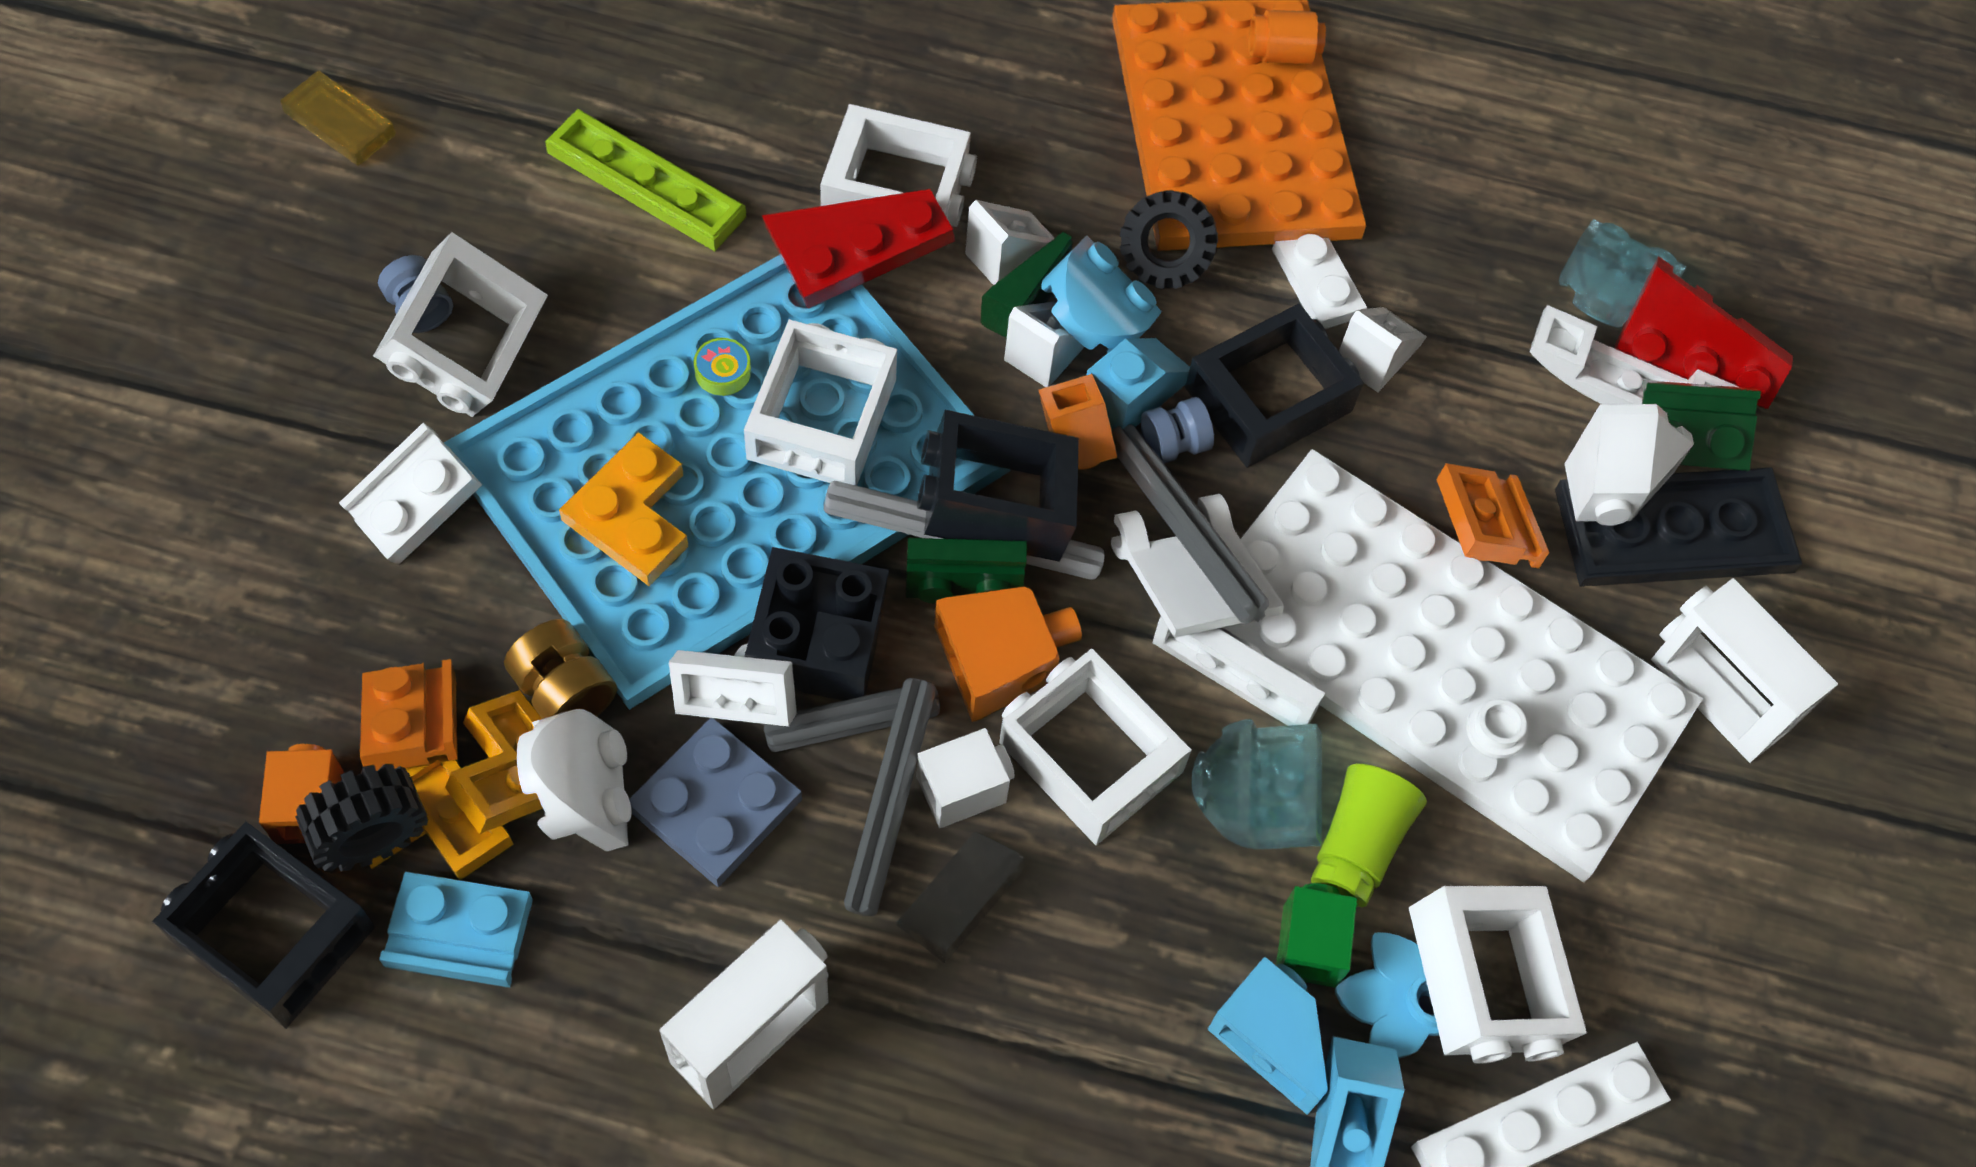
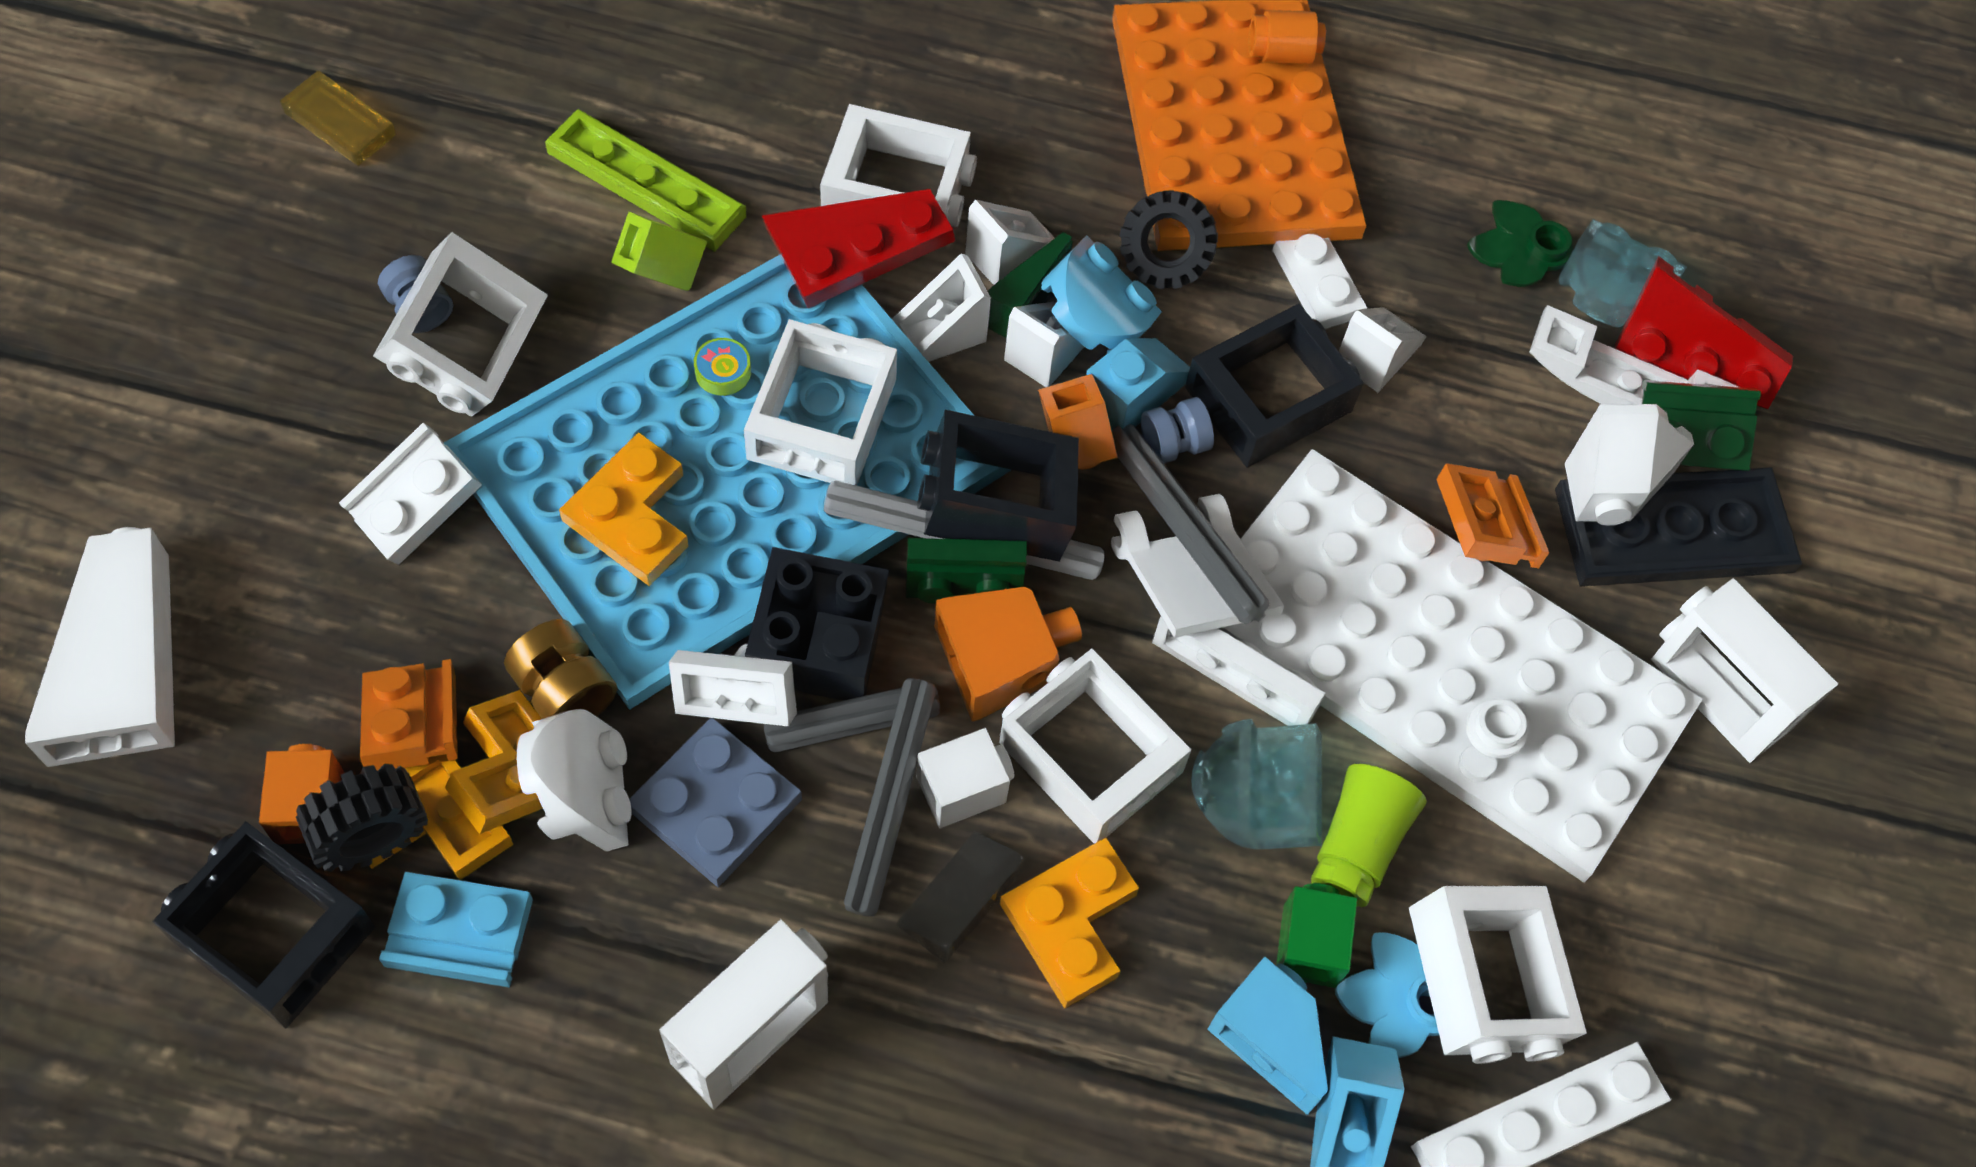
none -> white slope [25,527,175,767]
none -> lime panel [611,212,707,291]
none -> white slope [892,253,991,362]
none -> light orange plate [1000,837,1139,1009]
none -> dark green plate [1467,200,1573,287]

